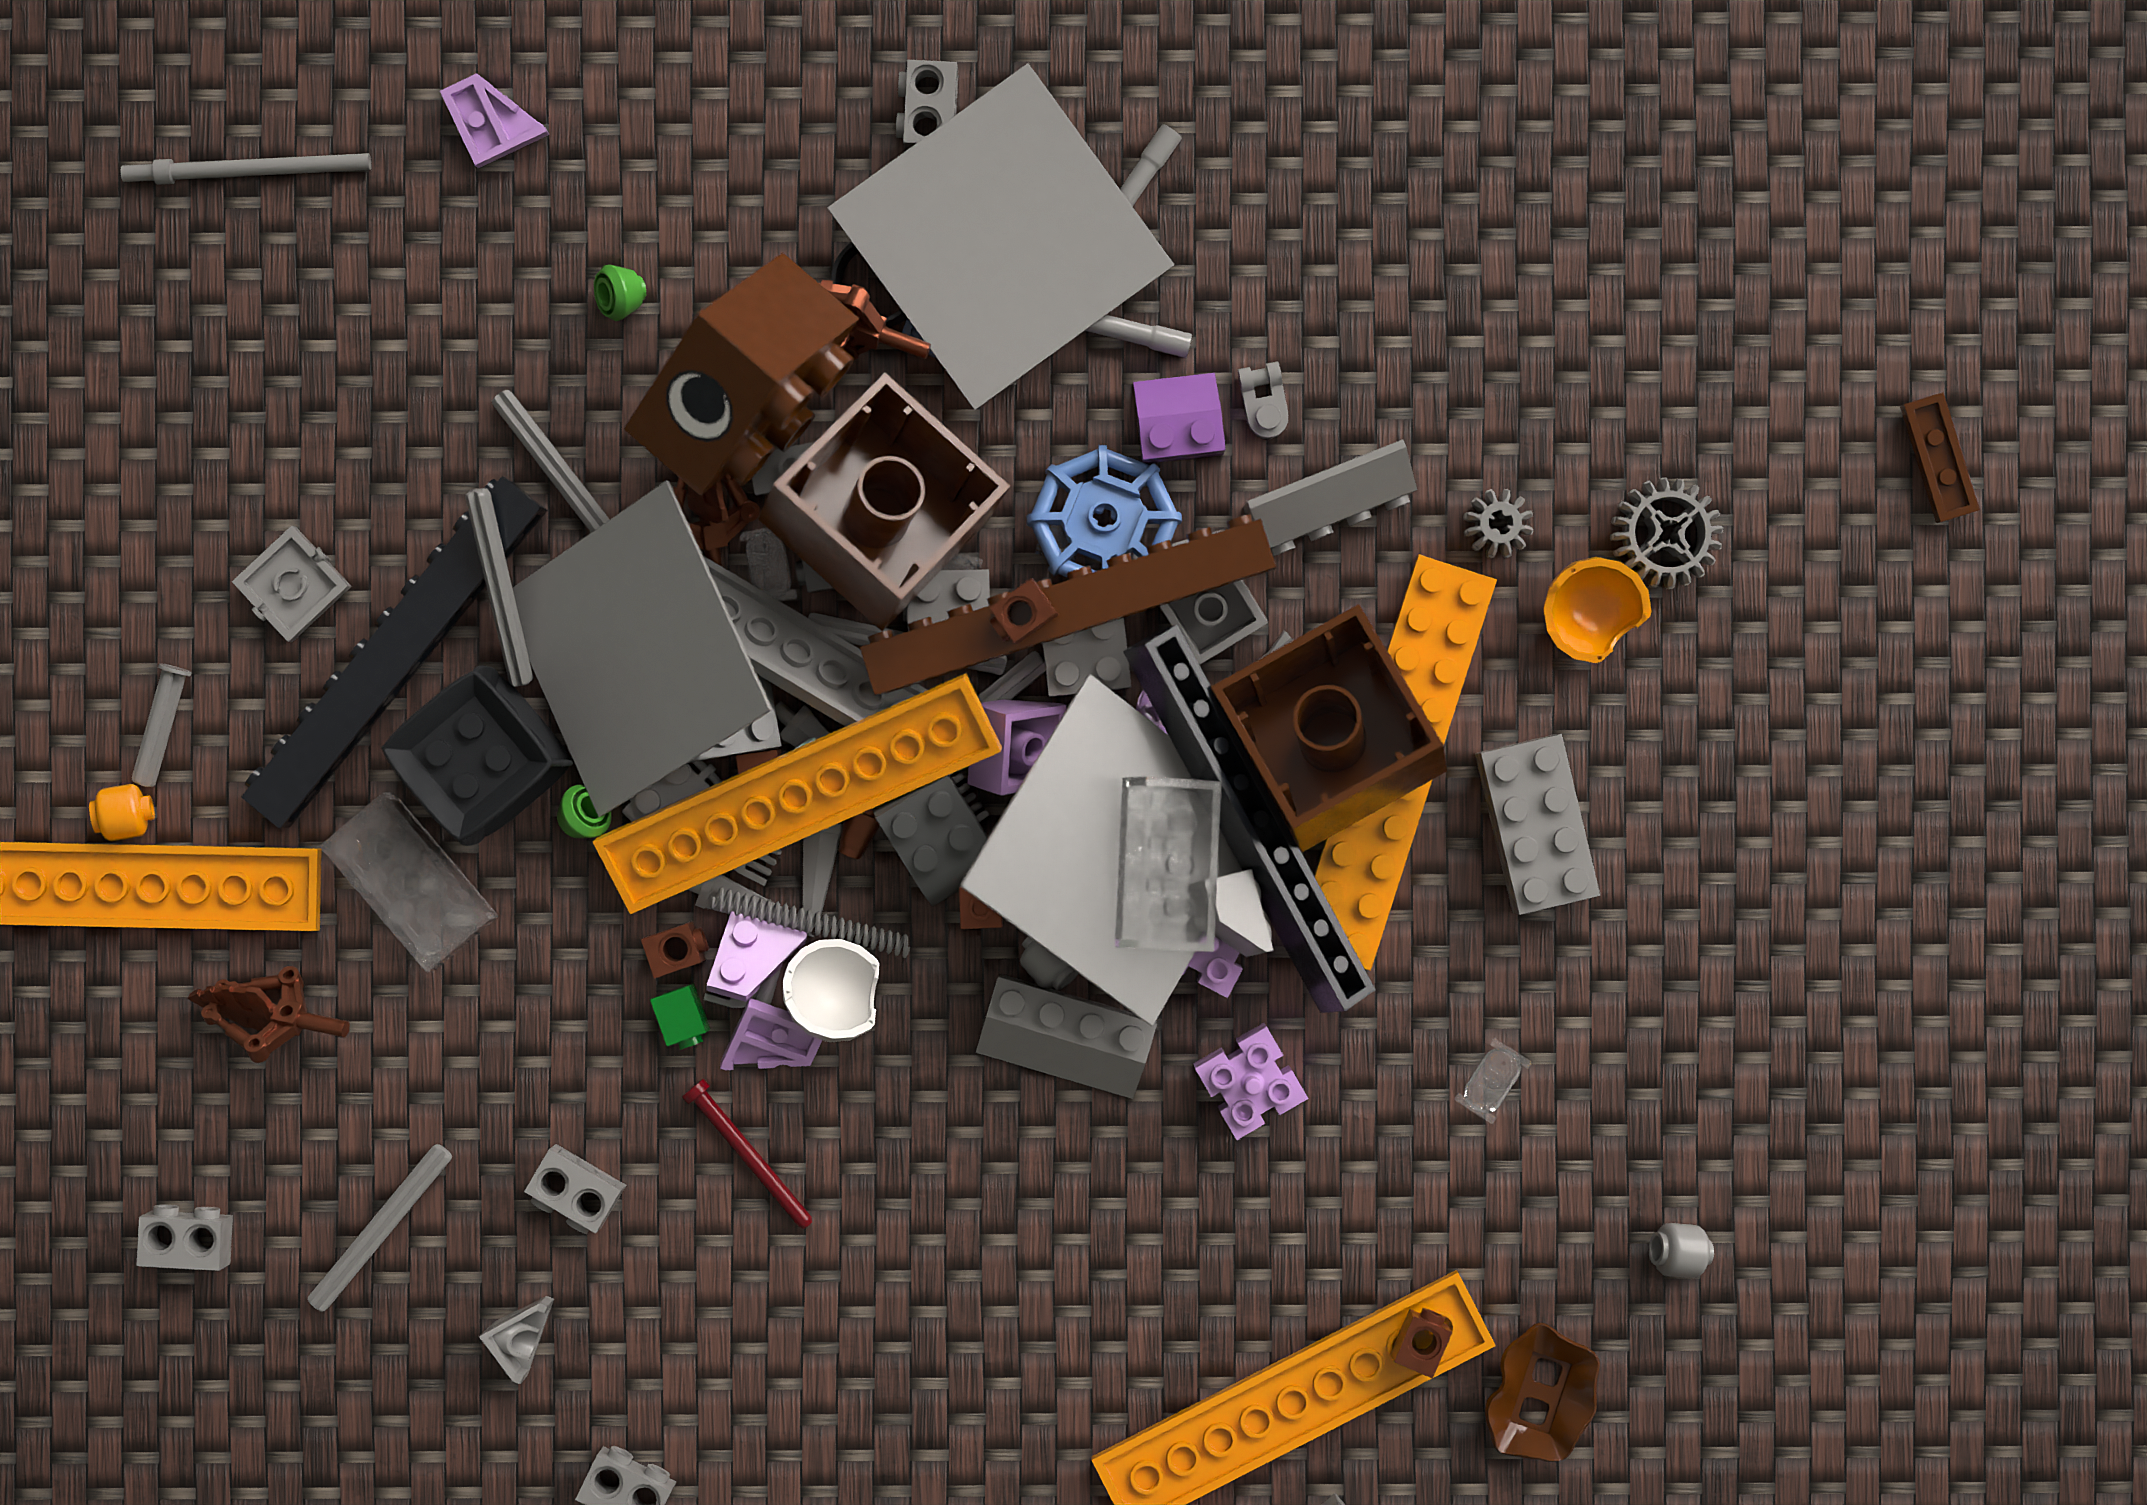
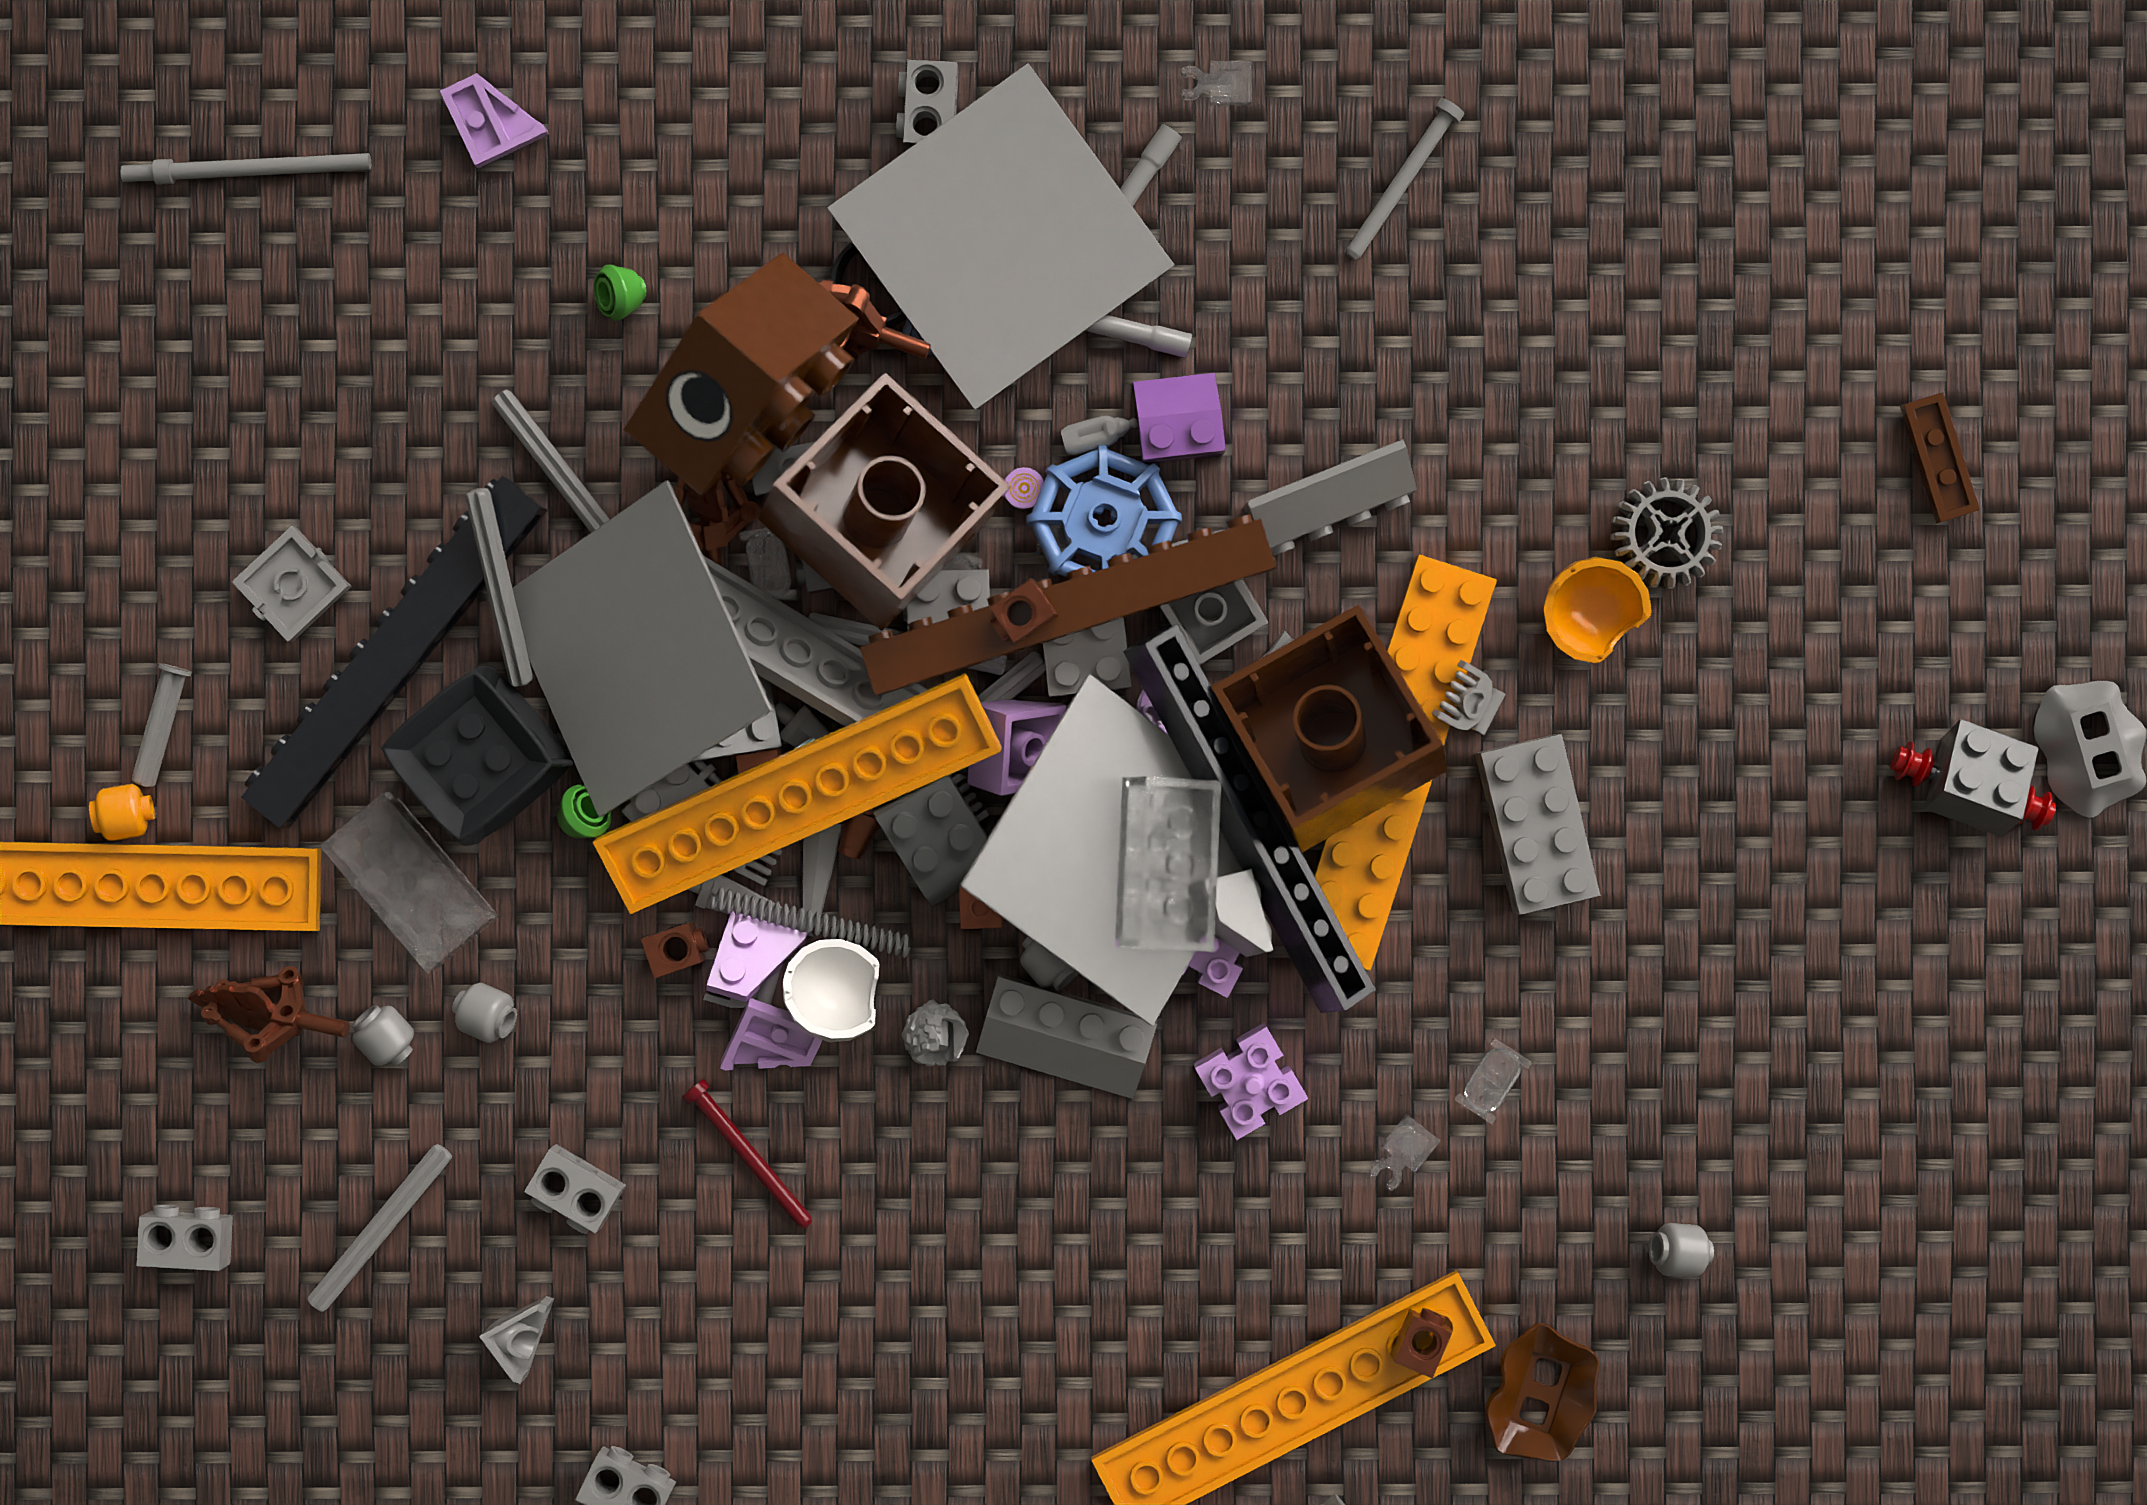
green brick [650,983,711,1050] -> none
light grey plate [1237,361,1288,439] -> none
light grey gear [1463,489,1533,559] -> none
none -> light grey head [352,1004,414,1066]
none -> light grey head [452,983,517,1043]
none -> light grey piece [901,1000,969,1066]
none -> lavender tile [1005,467,1044,510]
none -> light grey piece [1061,415,1138,455]
none -> clear plate [1181,61,1252,105]
none -> light grey bar [1346,98,1465,260]
none -> clear plate [1369,1114,1440,1191]
none -> light grey piece [1432,660,1506,735]
none -> brick [1890,719,2056,837]
none -> light grey piece [2034,681,2146,818]

